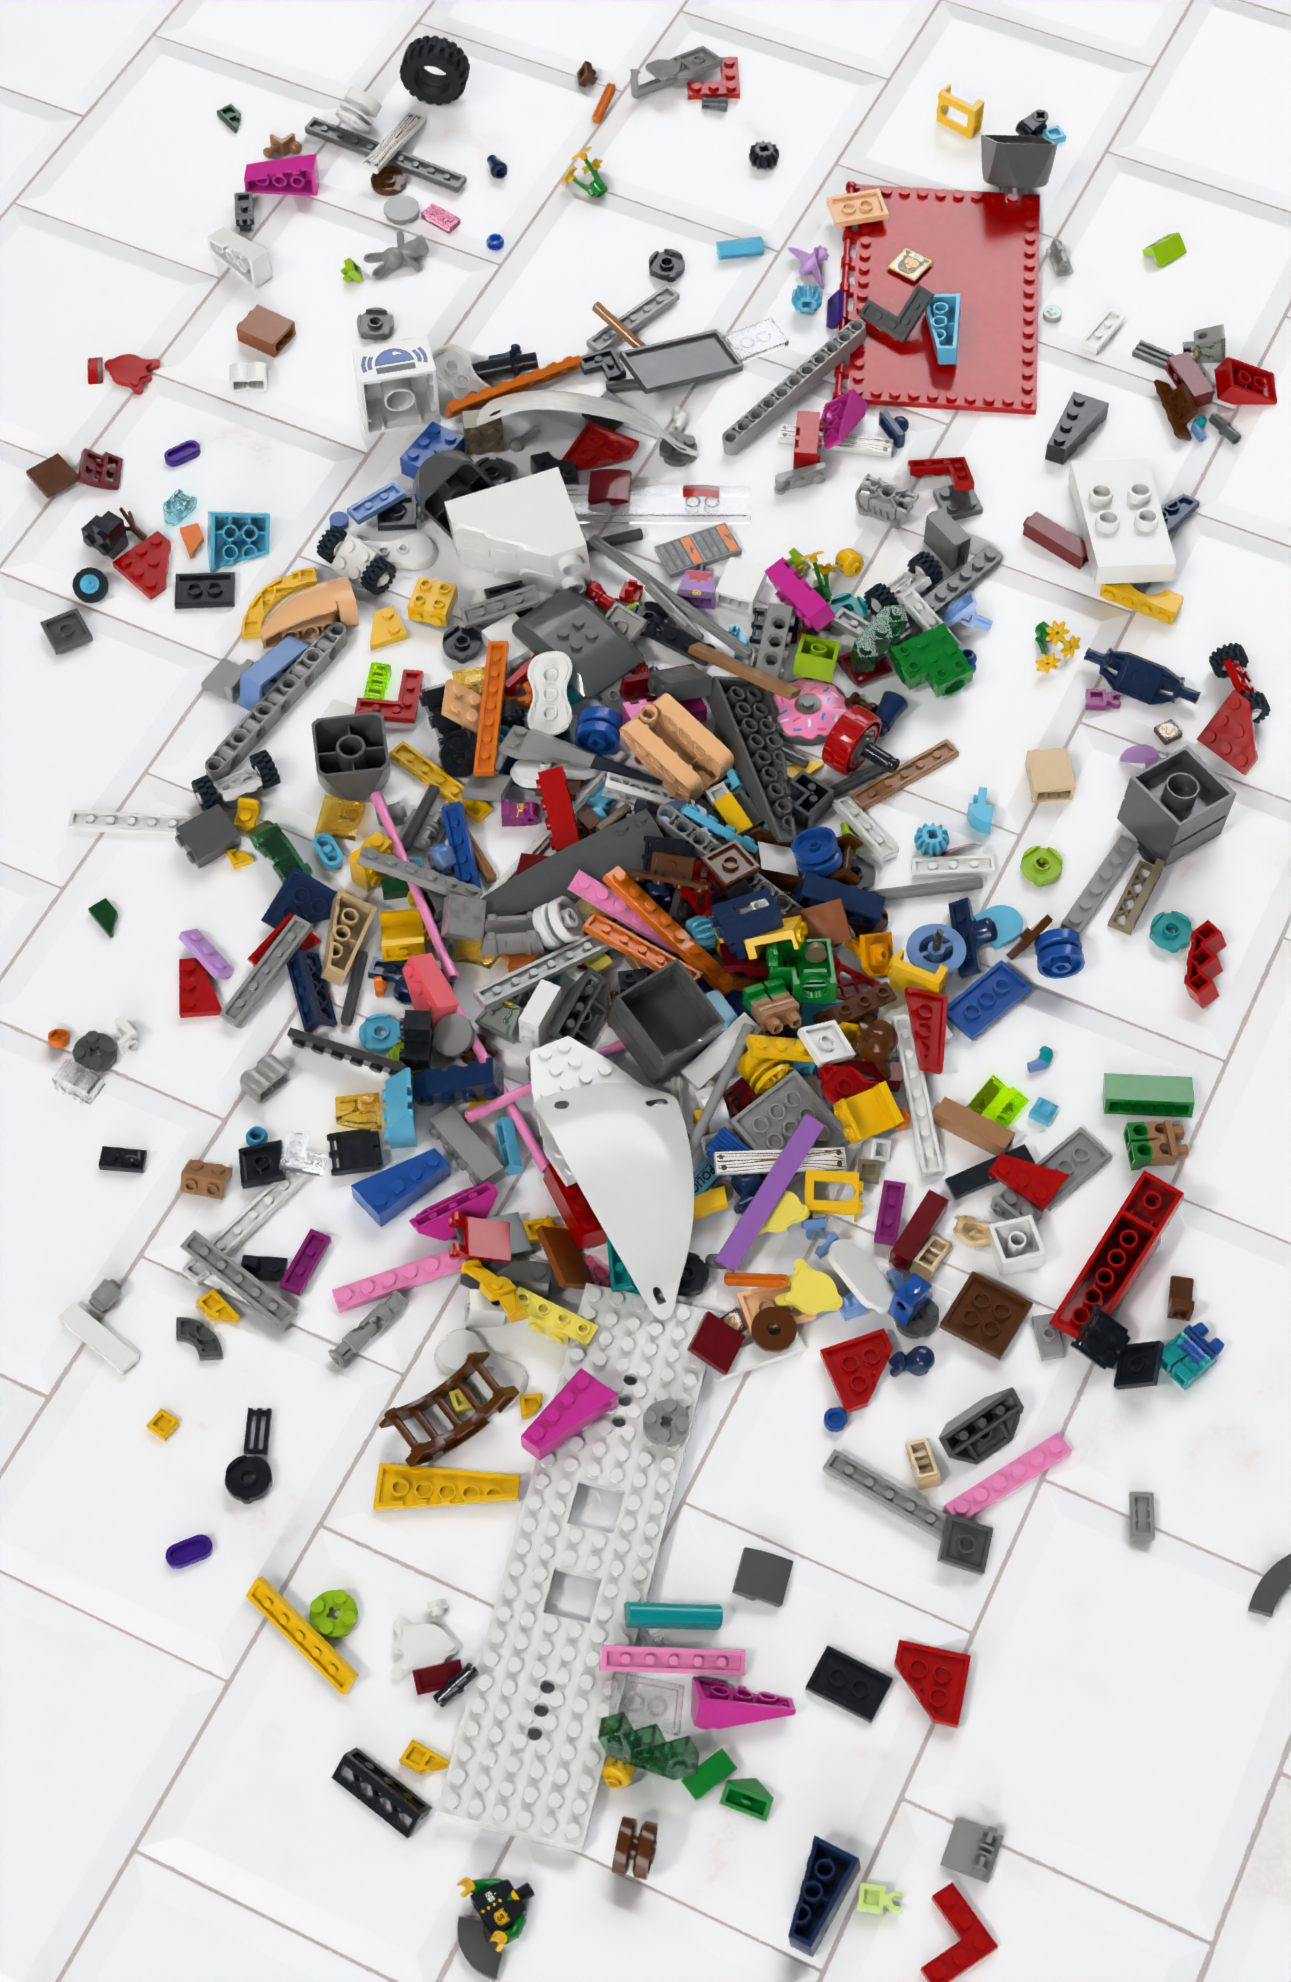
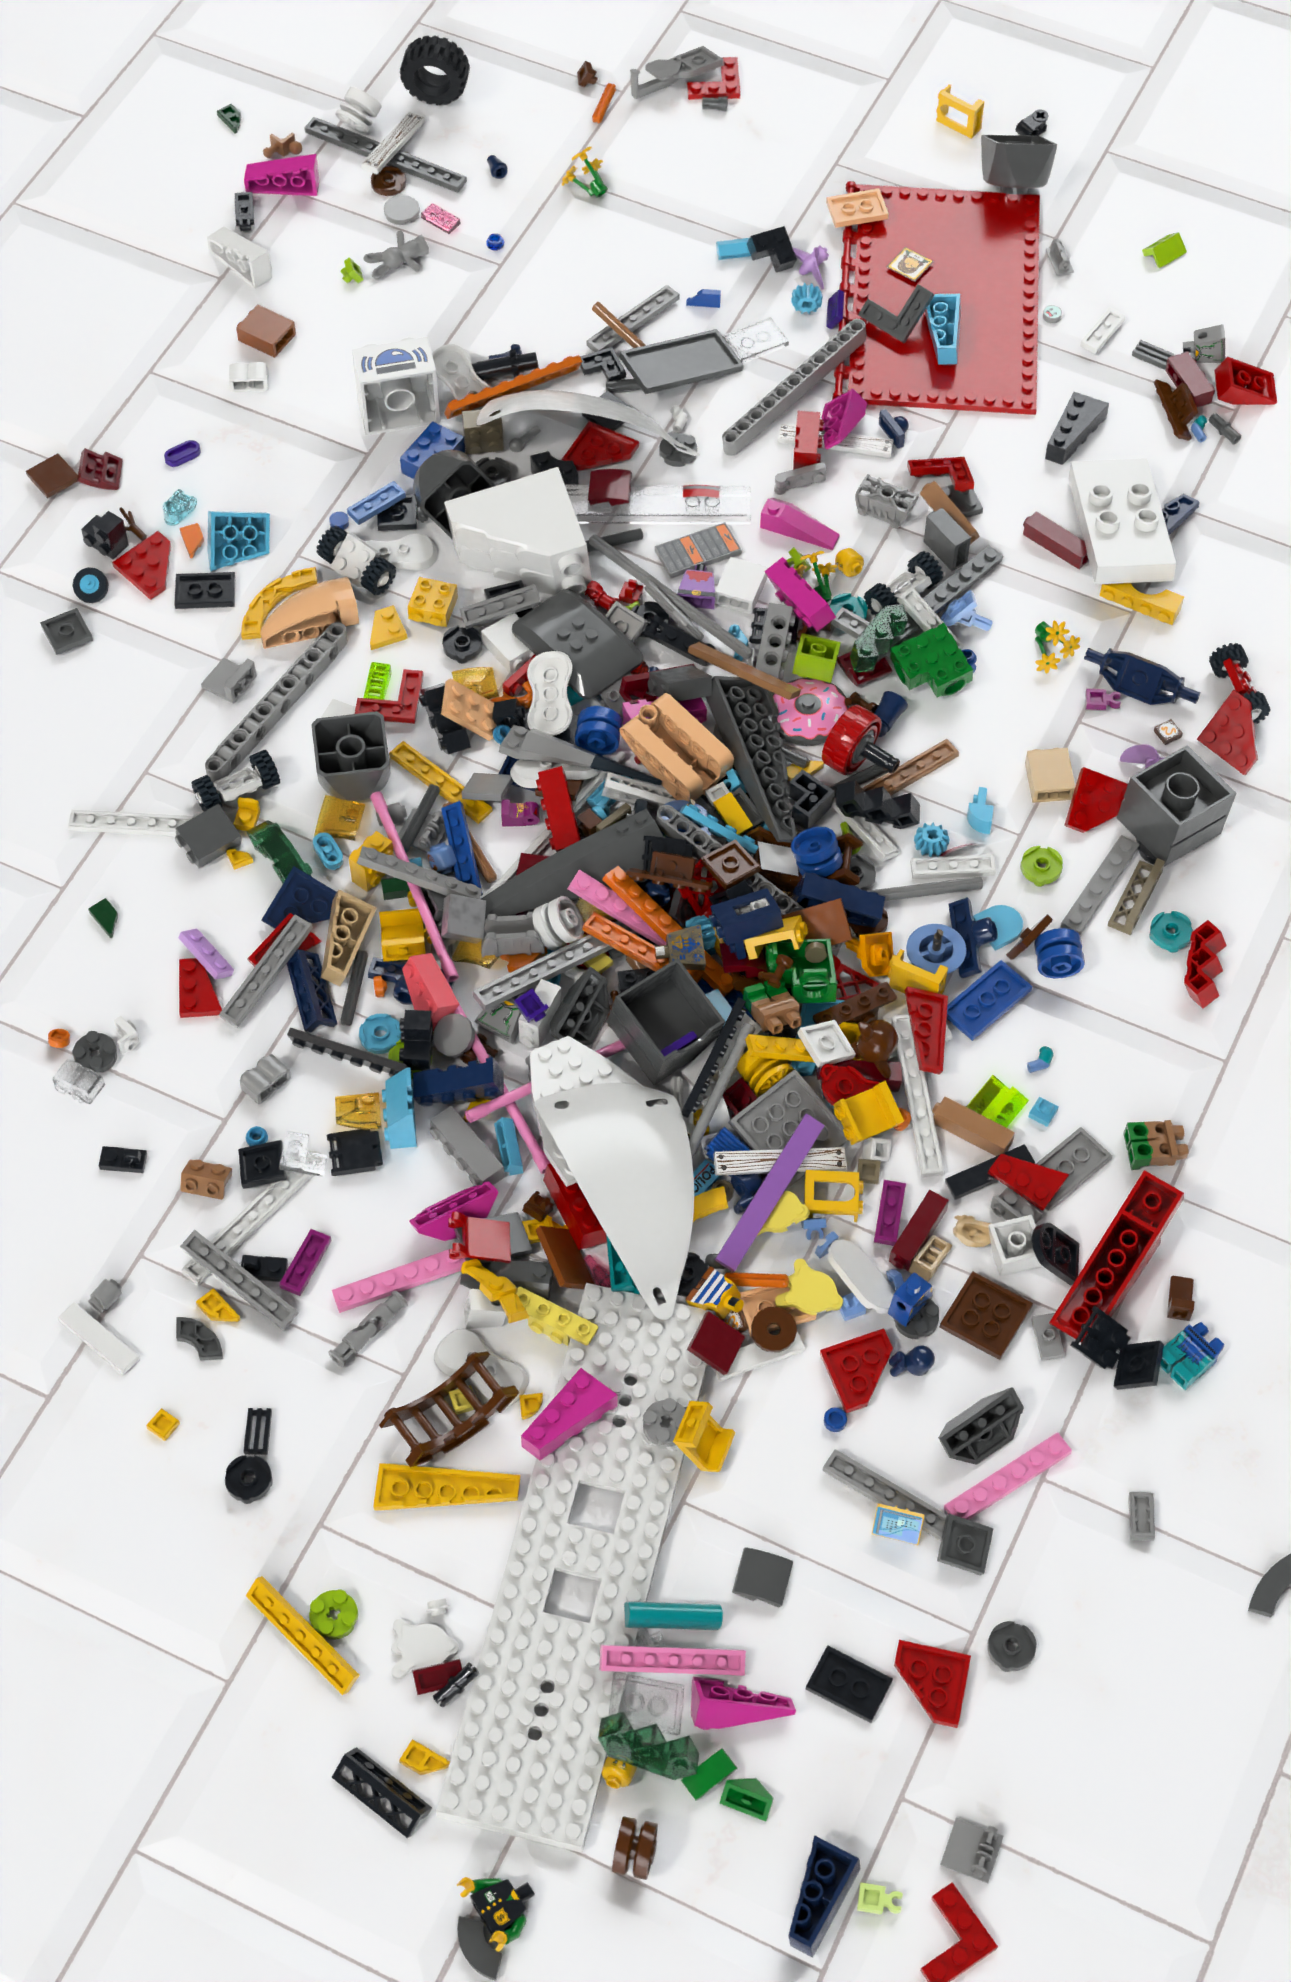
red sticker [88,357,103,385] -> none
red tile [104,354,160,395] -> none
dark purple tile [165,1534,213,1569] -> none
medium blue wedge [239,635,309,711] -> none
blue wedge [351,1148,450,1227] -> none
plate [357,307,394,340] -> none
black plate [438,737,476,778] -> none
orange plate [473,641,509,777] -> none
plate [649,249,685,282] -> none
black gear [749,140,779,171] -> none
tan slope [905,1438,941,1490] -> none
medium azure tile [1042,125,1067,144] -> none
brick [1103,1073,1195,1118] -> none
none -> dark purple bracket [513,988,549,1023]
none -> reddish brown tile [522,1191,554,1222]
none -> torso [655,925,706,970]
none -> dark purple tile [660,1031,697,1057]
none -> yellow panel [673,1401,735,1472]
none -> black plate [681,997,746,1118]
none -> torso [685,1266,744,1320]
none -> blue tile [686,289,721,308]
none -> black brick [747,226,797,272]
none -> reddish brown piece [758,954,794,988]
none -> dark pink wedge [760,498,840,551]
none -> black brick [836,780,920,829]
none -> piece [872,1503,925,1545]
none -> medium nougat brick [920,480,980,544]
none -> dark grey plate [987,1621,1037,1672]
none -> black tile [1032,1223,1080,1286]
none -> red plate [1064,767,1128,833]

